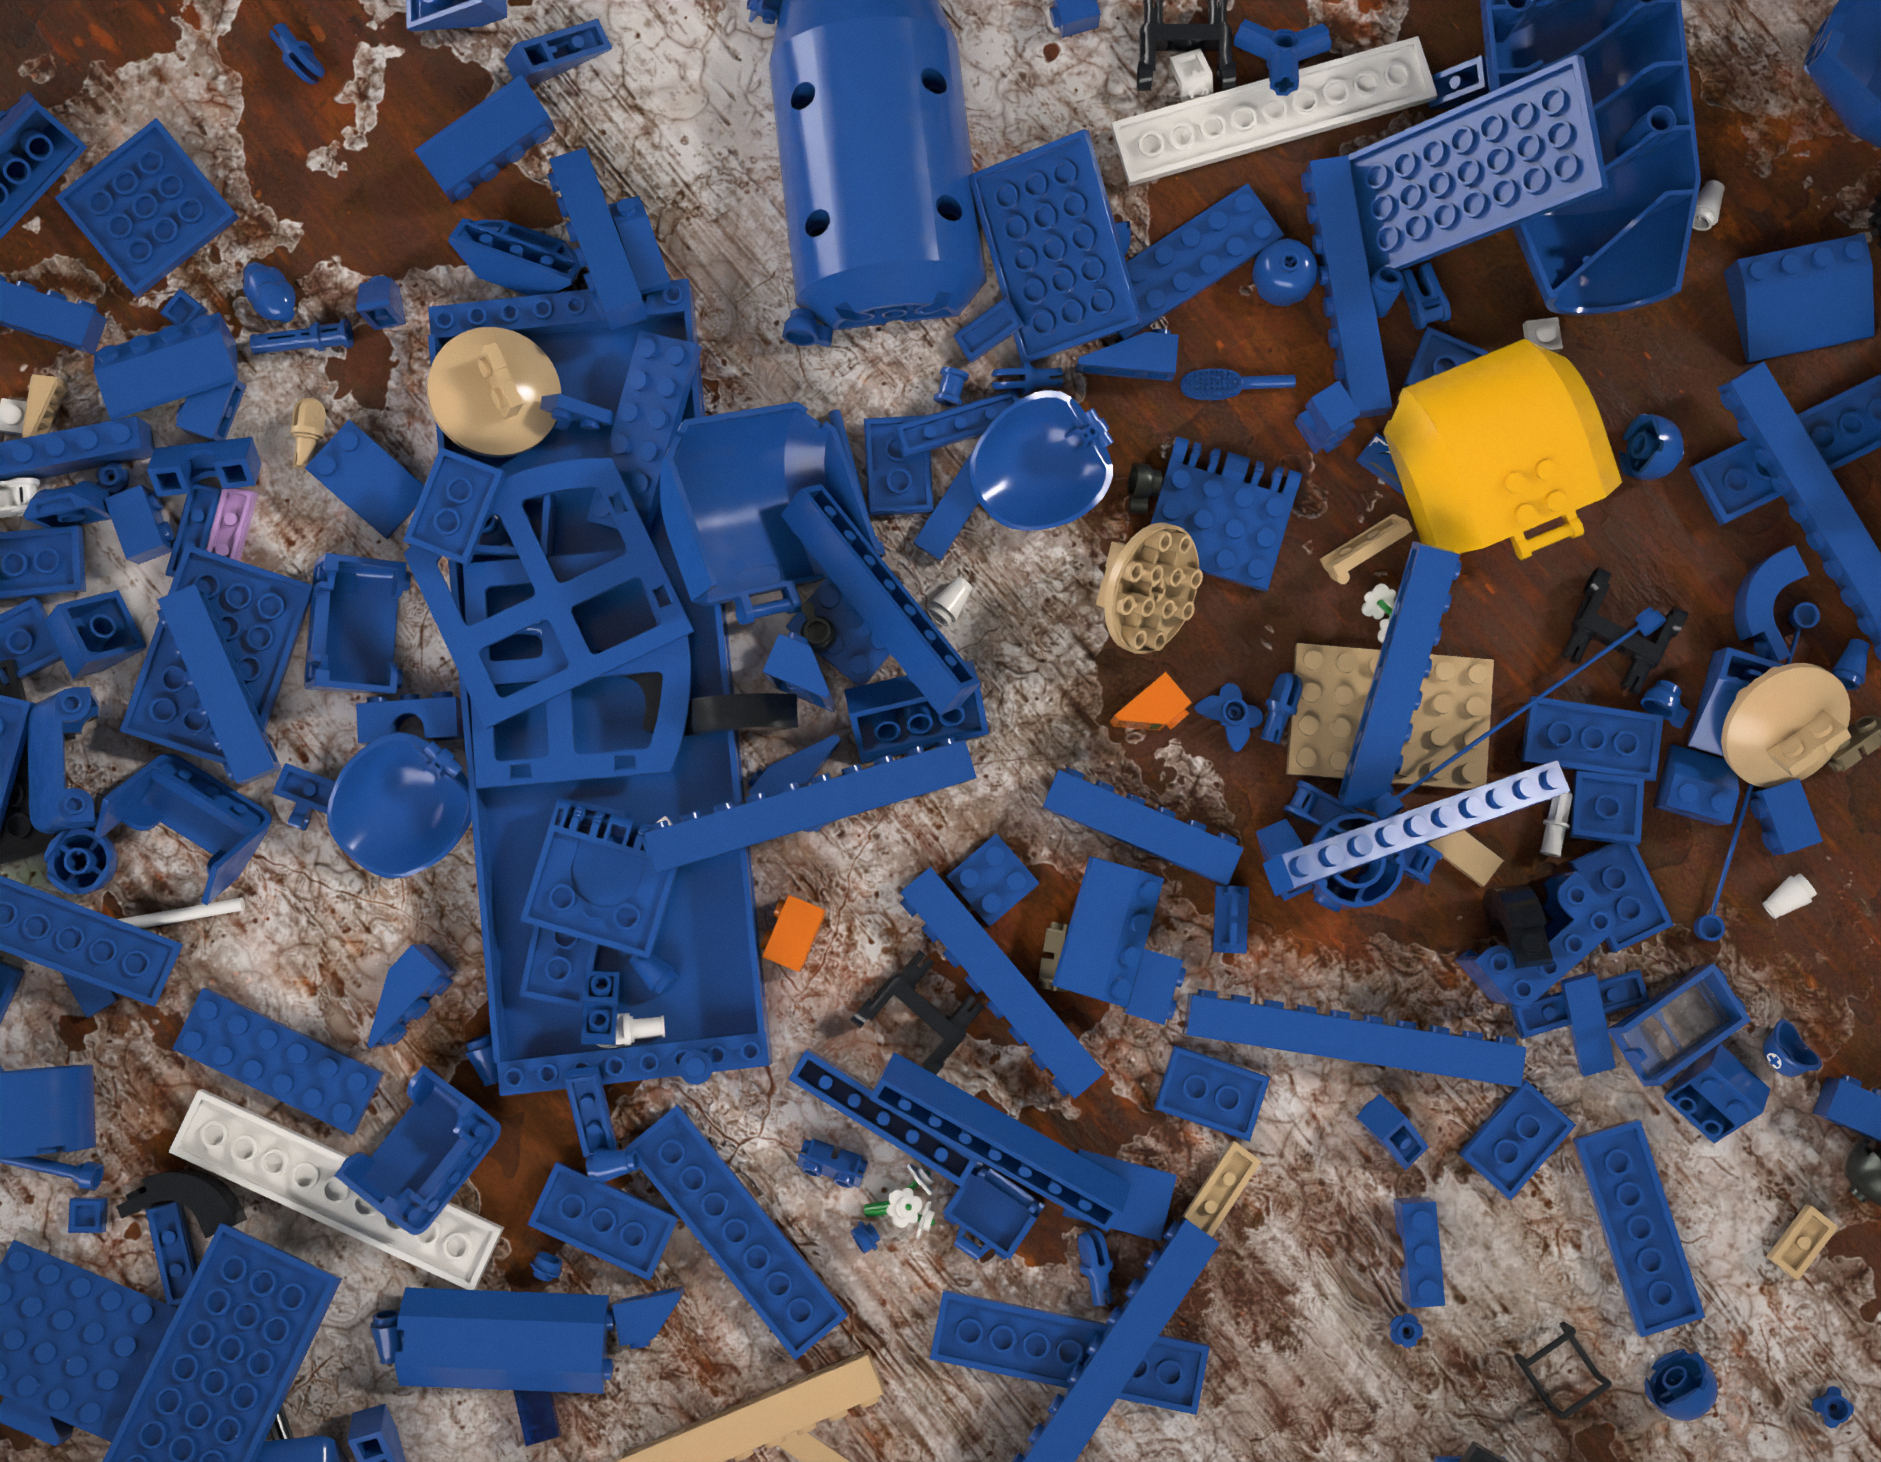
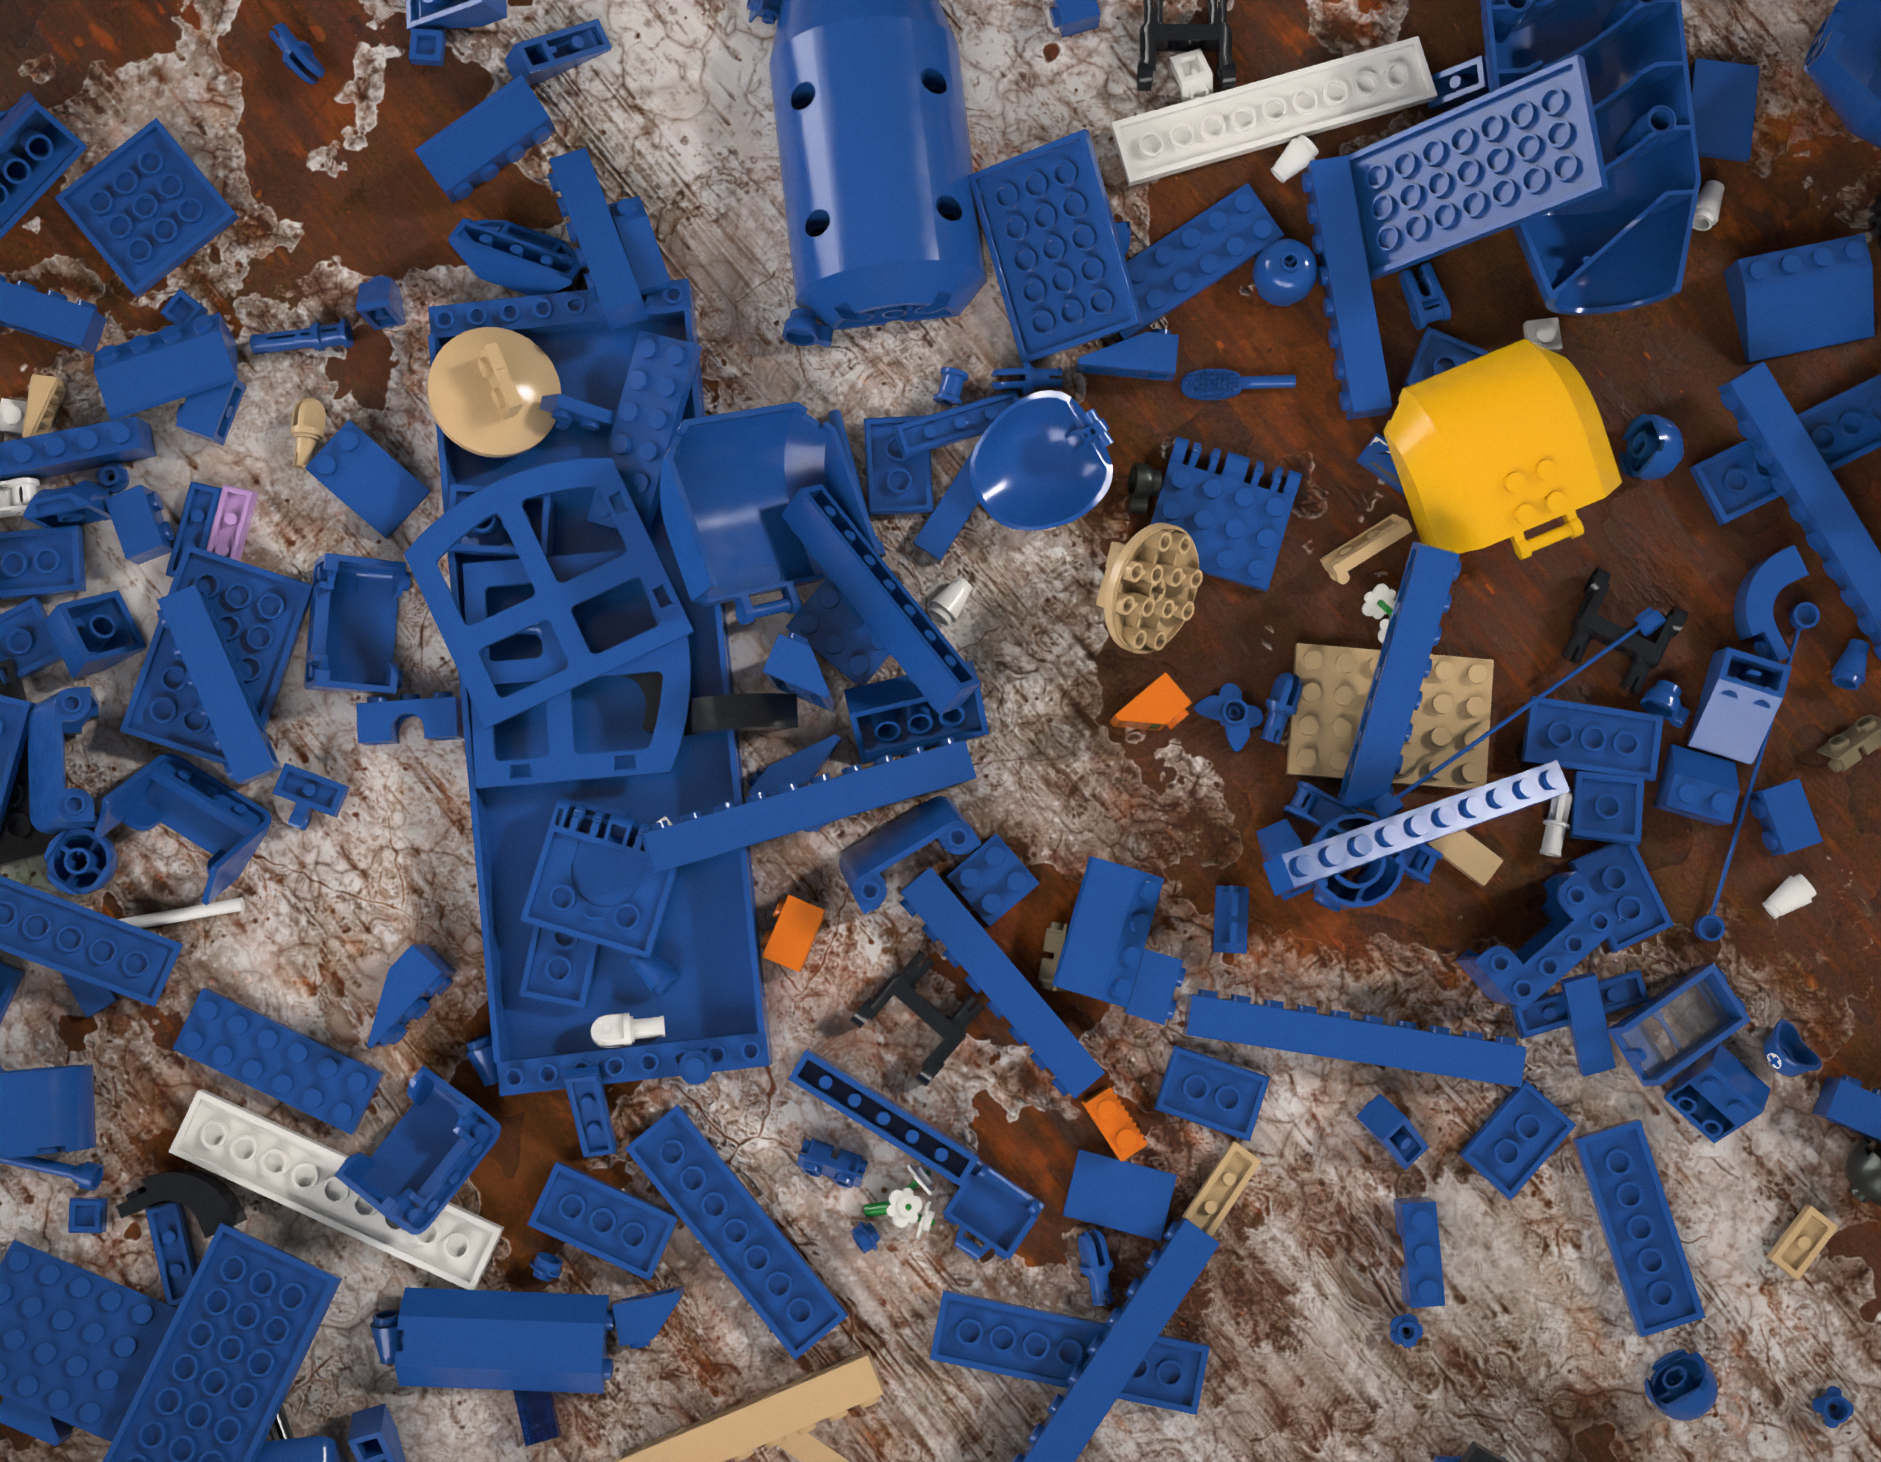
blue arch [147,437,262,497] -> none
blue arm [242,262,296,323] -> none
blue piece [327,732,472,879] -> none
blue plate [403,447,506,566] -> none
blue slope [581,971,620,1045] -> none
blue cone [586,1150,639,1183] -> none
pearl dark grey piece [800,601,837,653] -> none
blue brick [869,1052,1131,1232] -> none
blue tile [953,297,1025,363] -> none
blue brick [1042,767,1243,886] -> none
blue piece [1233,19,1332,96] -> none
blue arch [1294,381,1361,454] -> none
blue cone [1371,267,1404,317] -> none
black arch [1482,884,1553,969] -> none
black piece [1514,1322,1612,1419] -> none
tan bracket [1721,663,1851,788] -> none
none -> blue plate [409,28,446,66]
none -> blue windscreen [839,796,981,915]
none -> orange brick [1082,1085,1148,1162]
none -> white cone [1270,134,1319,183]
none -> blue tile [1690,58,1760,162]

